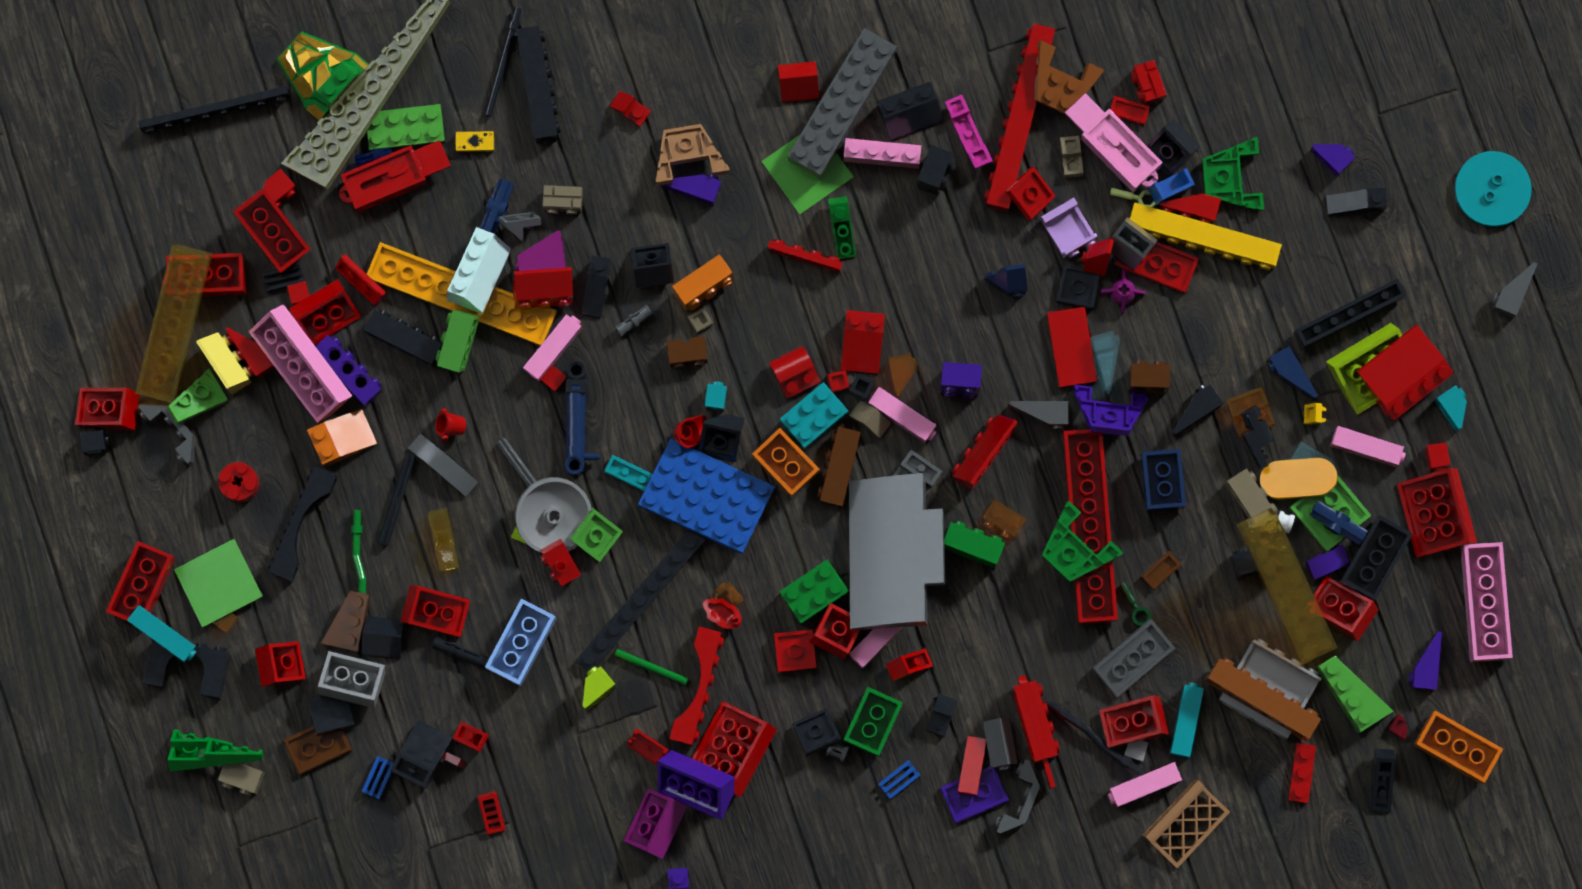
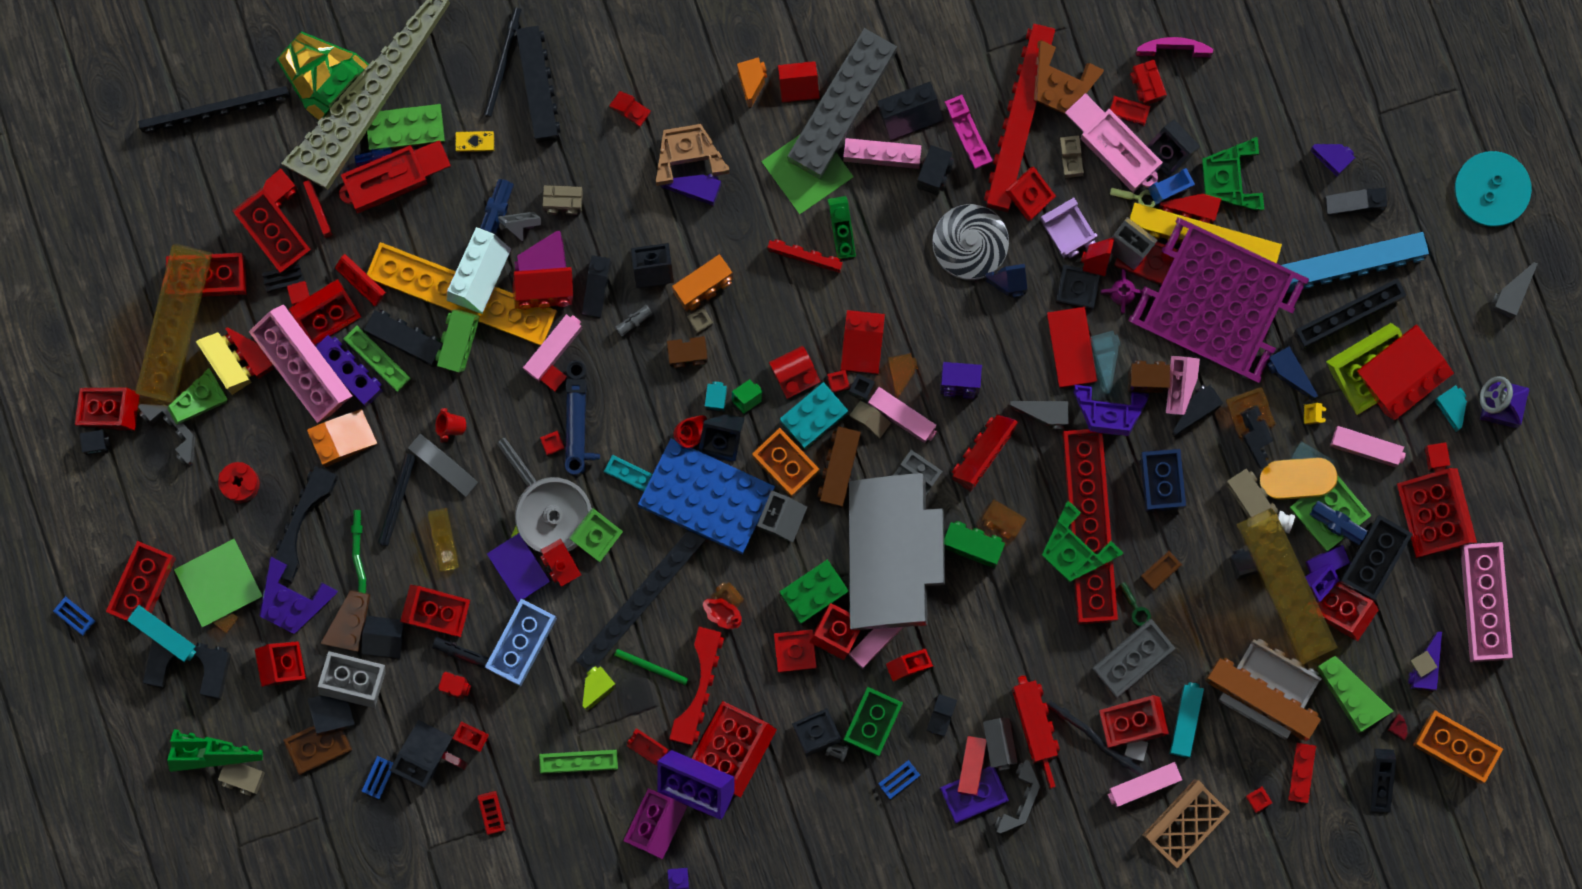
none -> blue tile [53,596,96,636]
none -> dark purple wing [259,557,338,634]
none -> red tile [303,180,332,238]
none -> bright green tile [343,326,411,392]
none -> red brick [438,672,471,699]
none -> dark purple tile [487,533,551,602]
none -> bright green tile [539,750,618,774]
none -> red tile [540,431,565,456]
none -> green brick [732,379,762,414]
none -> orange slope [737,57,767,108]
none -> dark grey slope [757,490,807,543]
none -> dish [932,204,1009,280]
none -> magenta plate [1128,217,1309,383]
none -> dark pink slope [1136,37,1213,57]
none -> bright pink slope [1166,356,1200,415]
none -> red tile [1245,786,1272,813]
none -> dark azure brick [1281,232,1429,293]
none -> dark purple slope [1304,564,1339,602]
none -> dark tan tile [1410,651,1437,678]
none -> piece [1480,376,1530,428]

